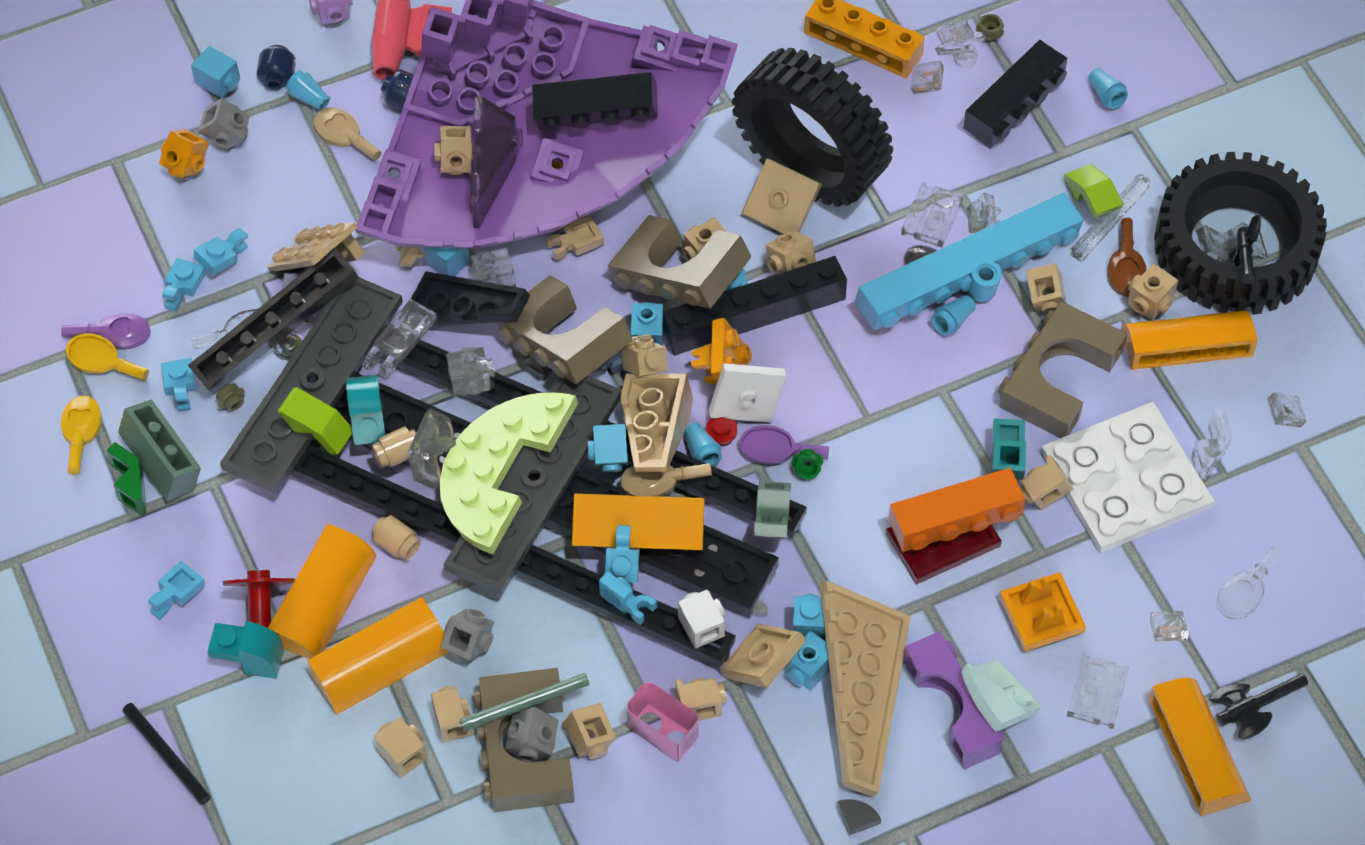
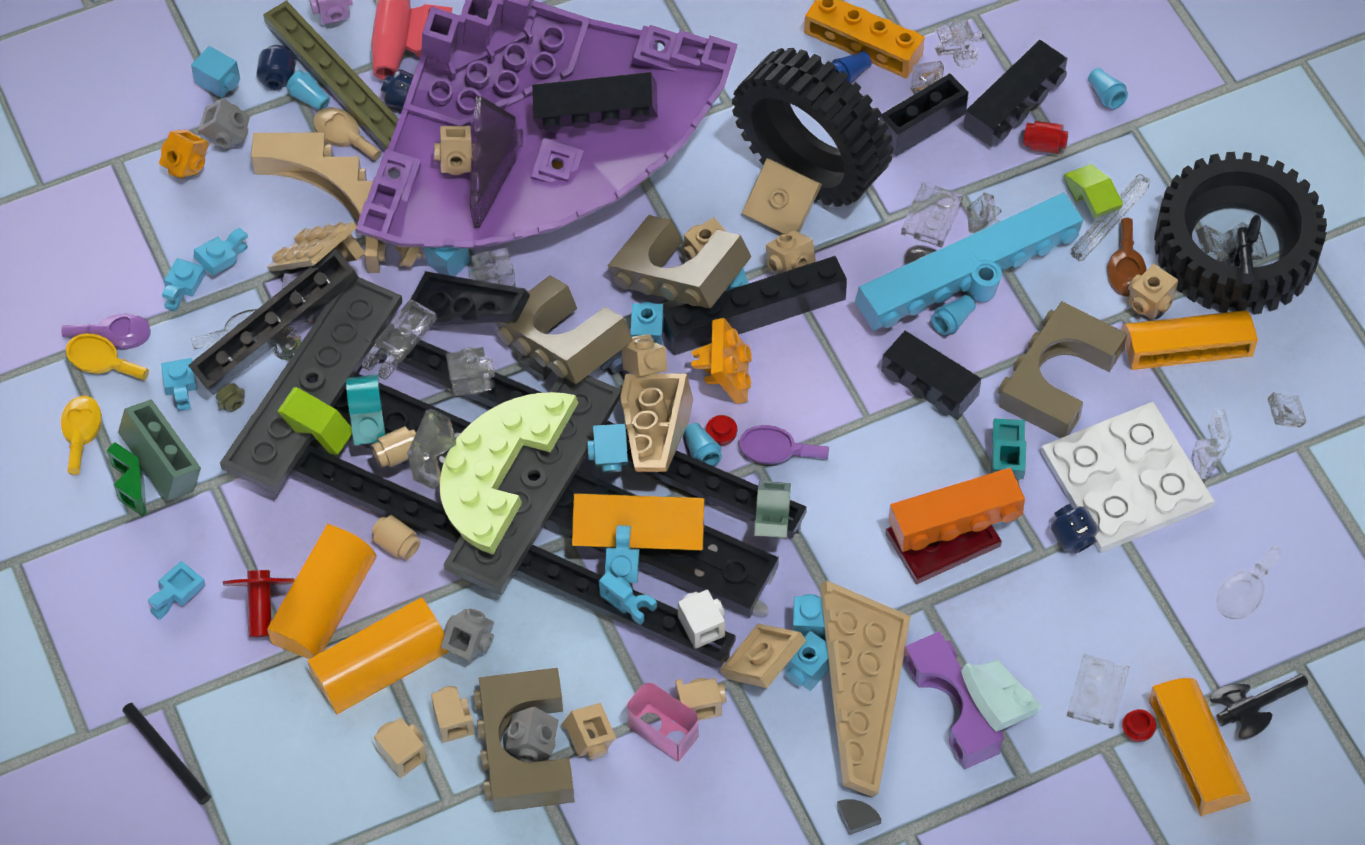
teal brick [207,621,284,679] -> none
sand green bar [460,673,590,732] -> none
tan plate [546,216,604,260] -> none
tan piece [621,463,712,497] -> none
white plate [709,363,786,423] -> none
green plate [792,449,823,479] -> none
olive plate [976,14,1004,41] -> none
light orange plate [999,572,1086,652] -> none
tan brick [1020,455,1074,510] -> none
tan brick [1026,263,1066,315] -> none
clear tile [1150,611,1188,641] -> none
none -> tan arch [251,132,386,273]
none -> olive plate [263,0,399,151]
none -> blue cone [832,51,872,83]
none -> black brick [879,73,969,156]
none -> black brick [881,330,982,420]
none -> red brick [1023,121,1068,154]
none -> dark blue head [1051,504,1099,554]
none -> red plate [1122,709,1156,742]

